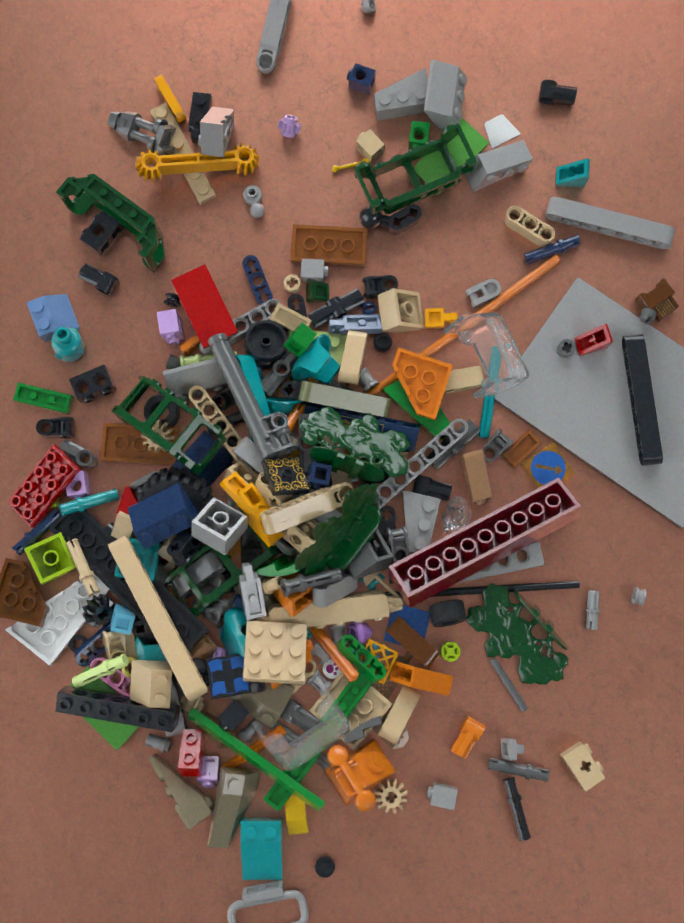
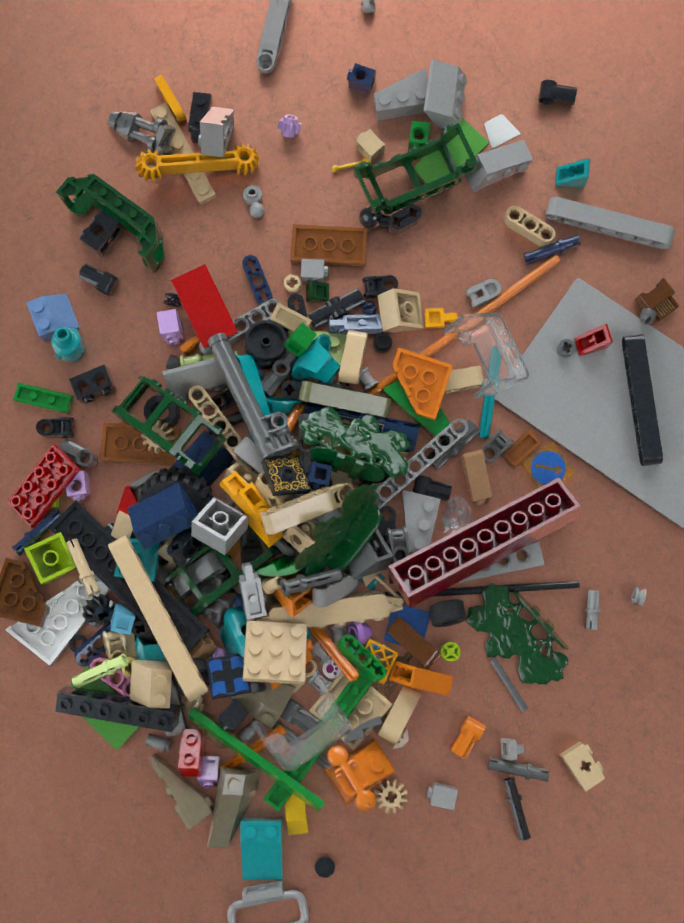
teal pin [59,488,119,516] -> none

